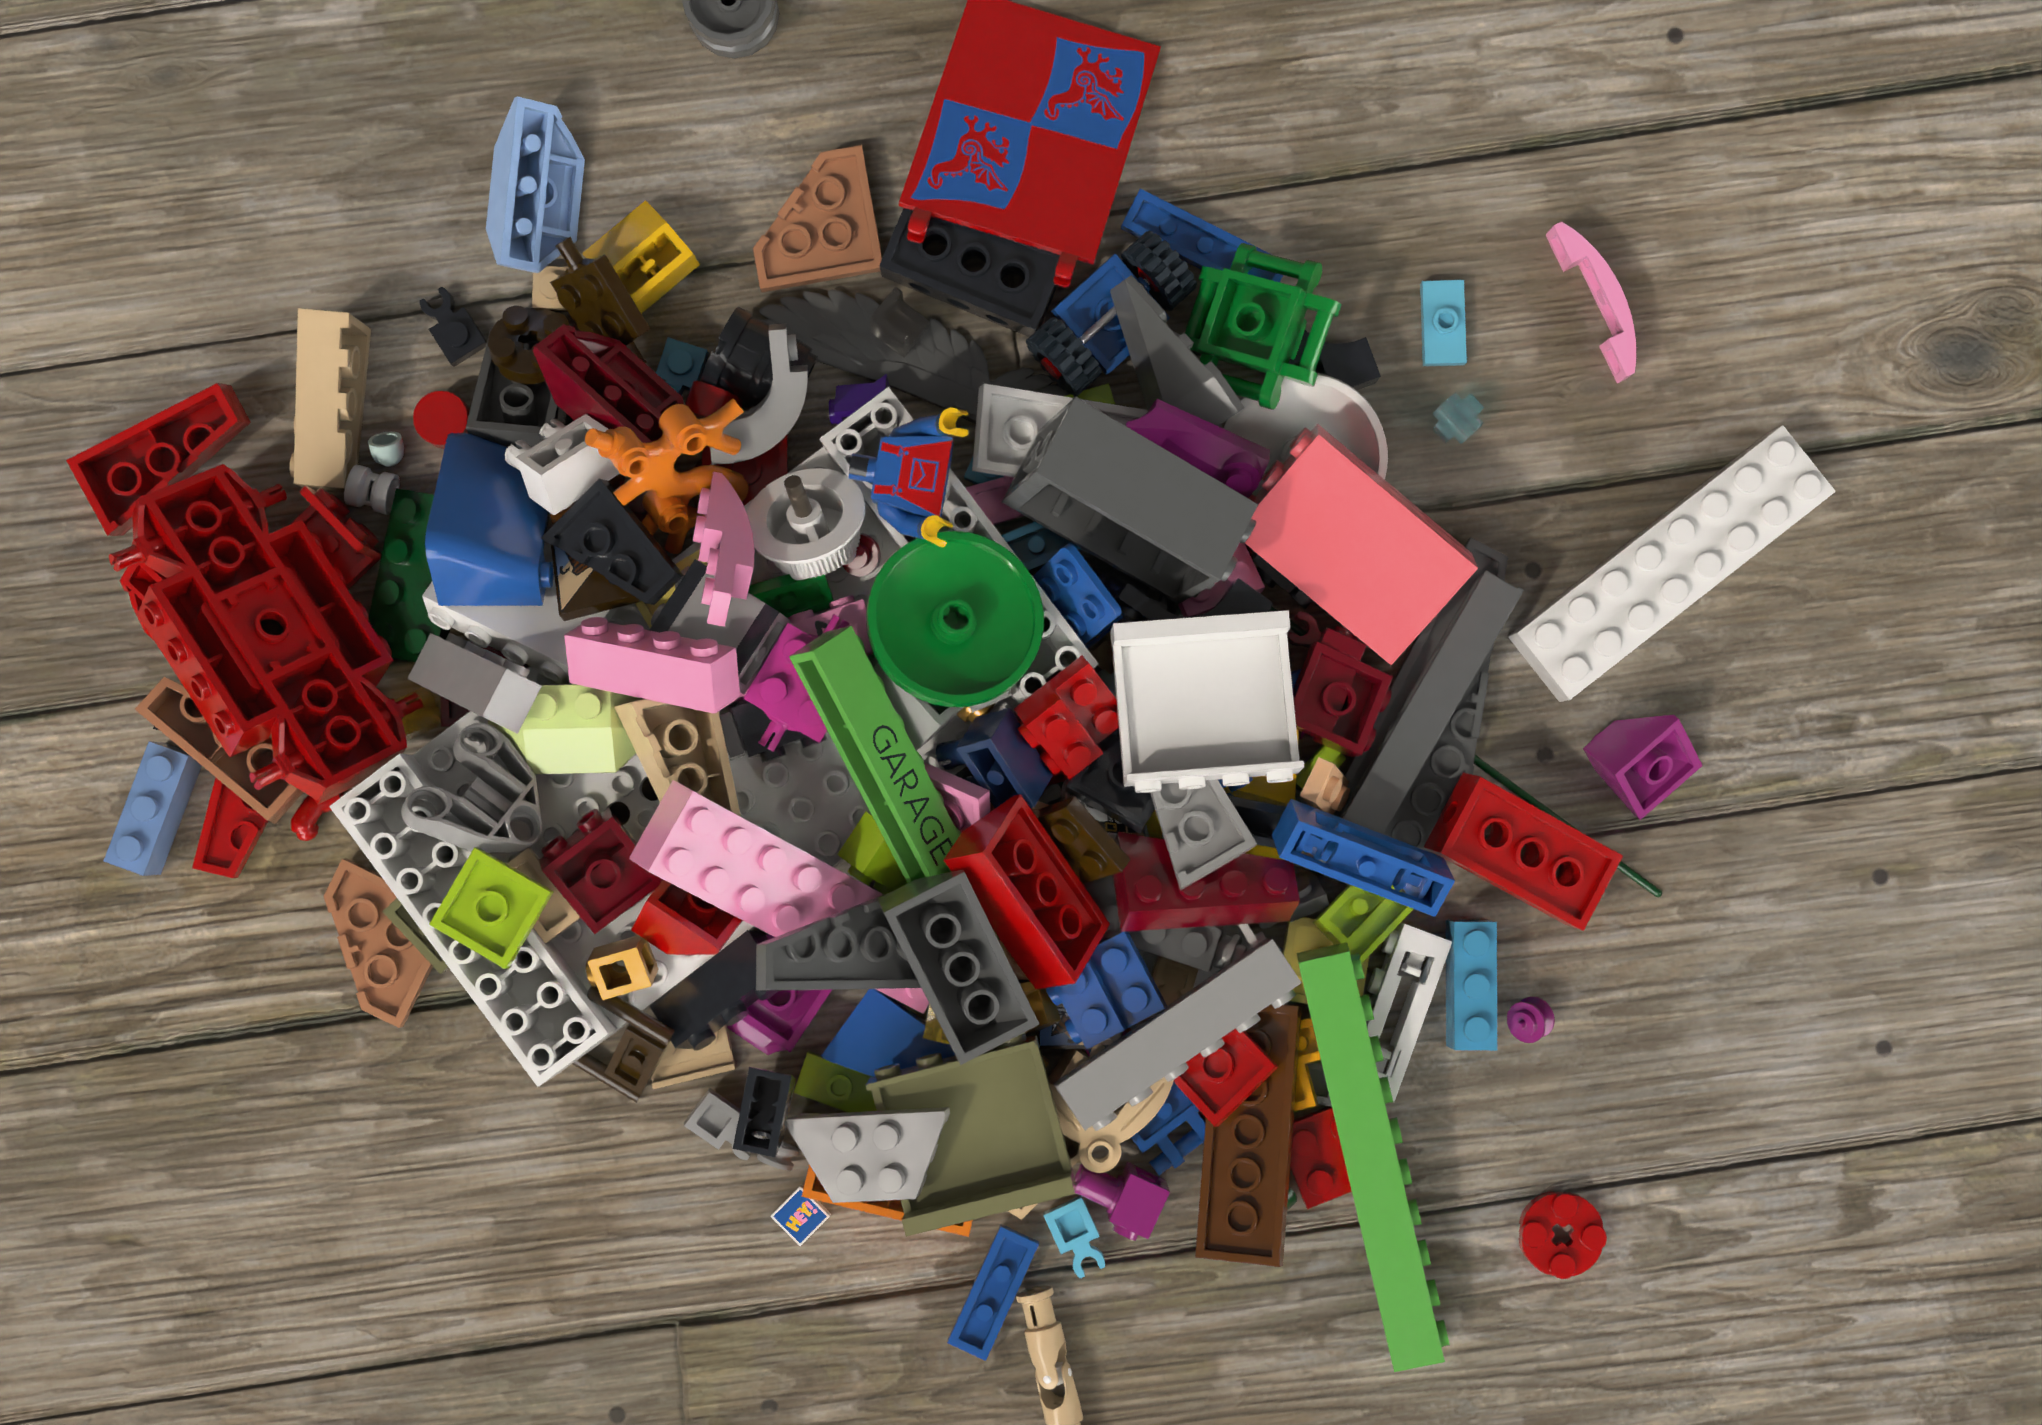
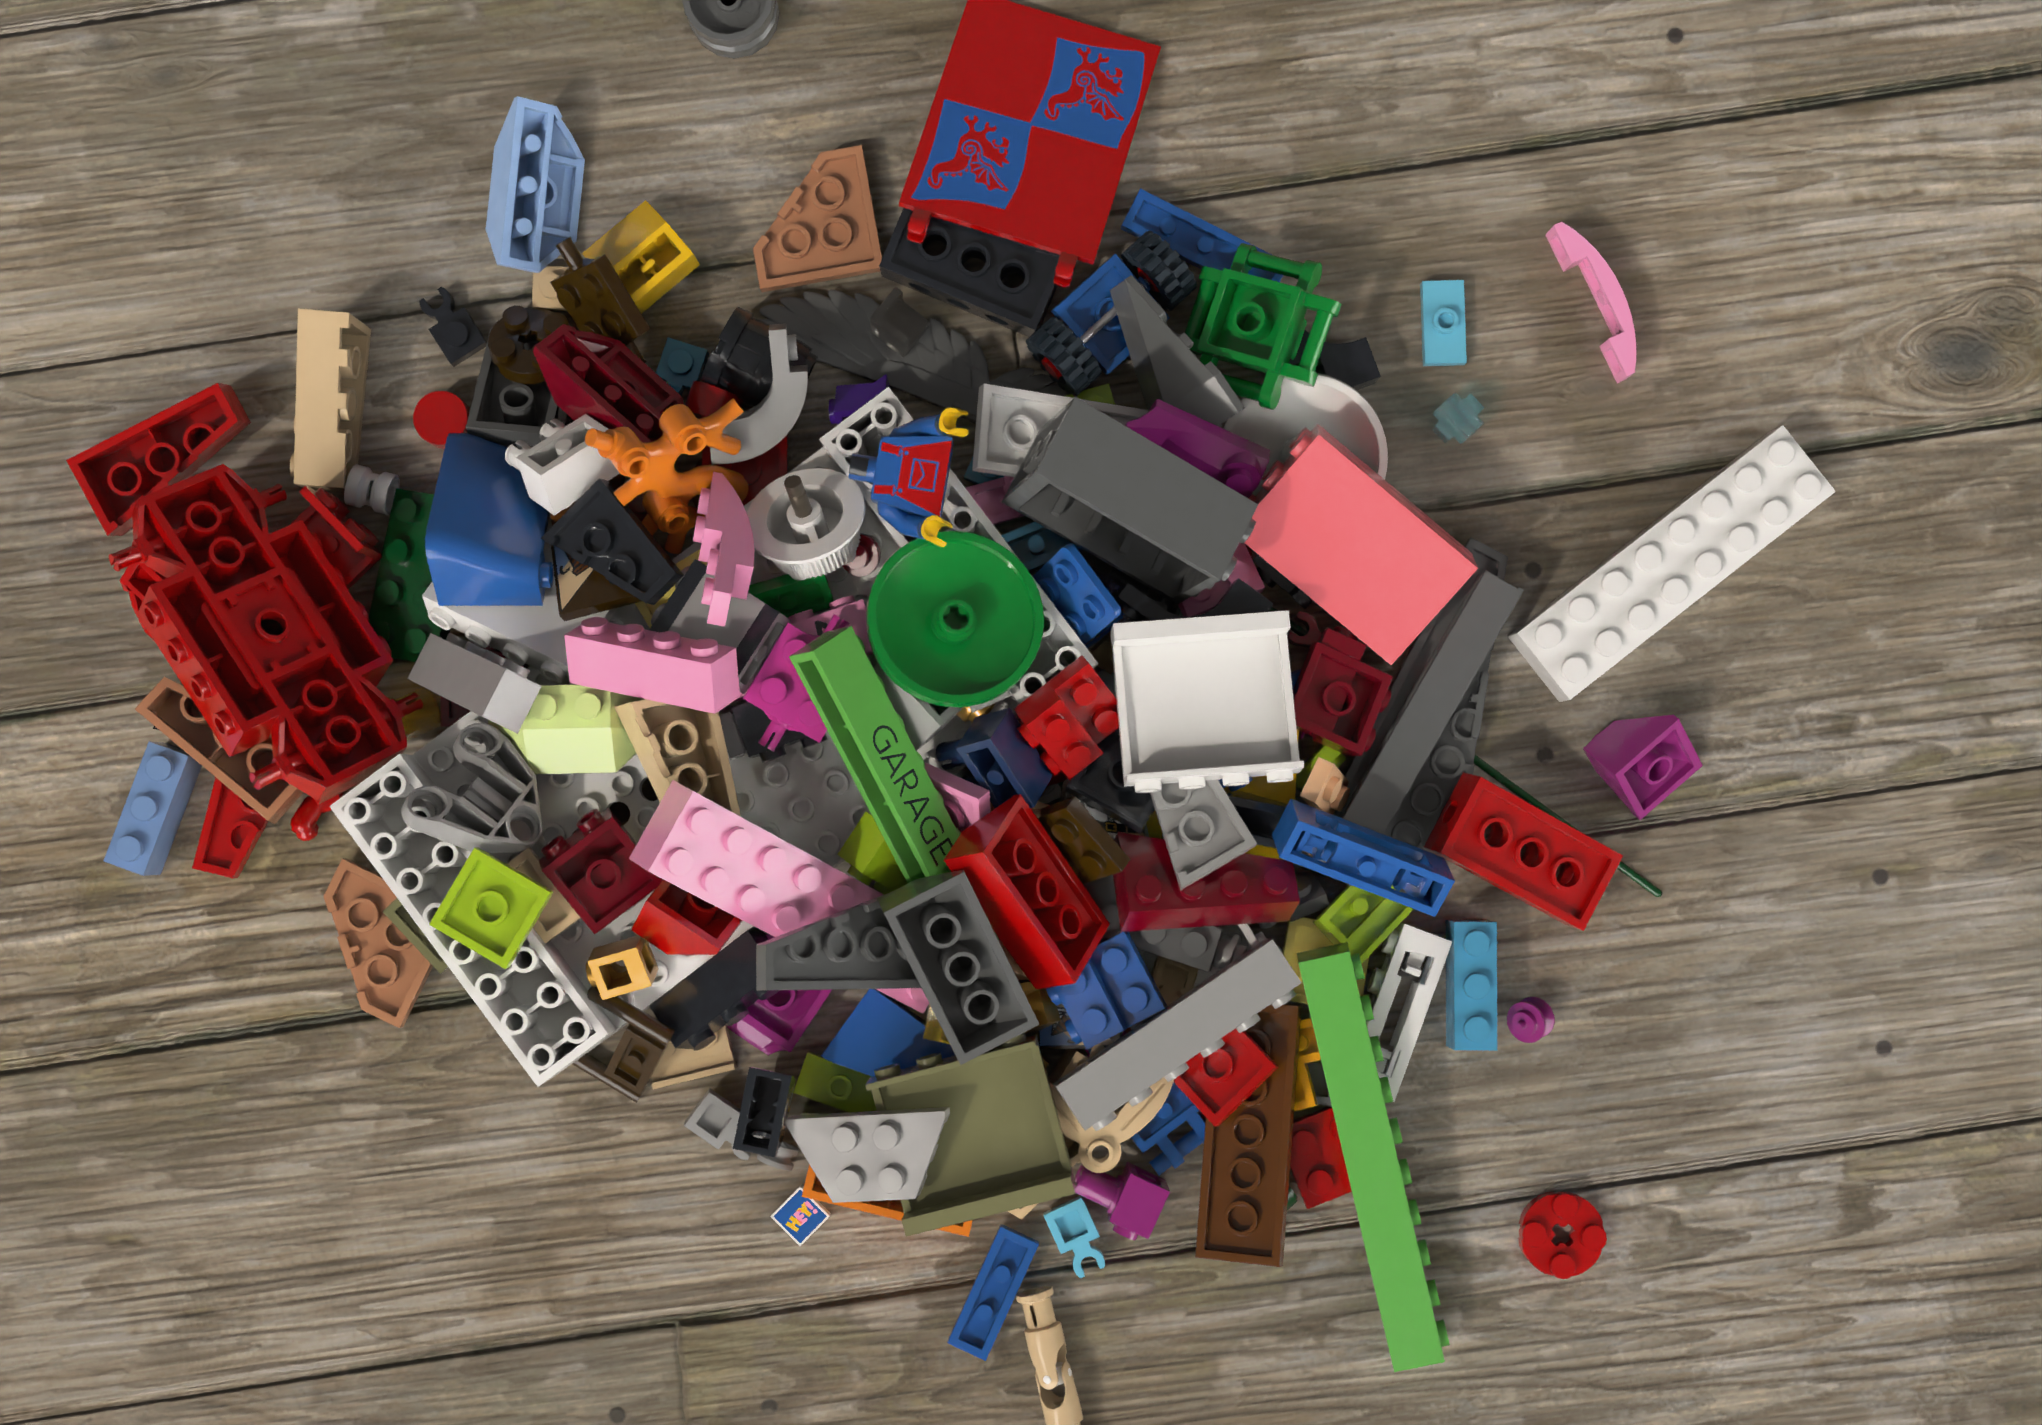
light aqua hinge [368,432,404,467] -> none

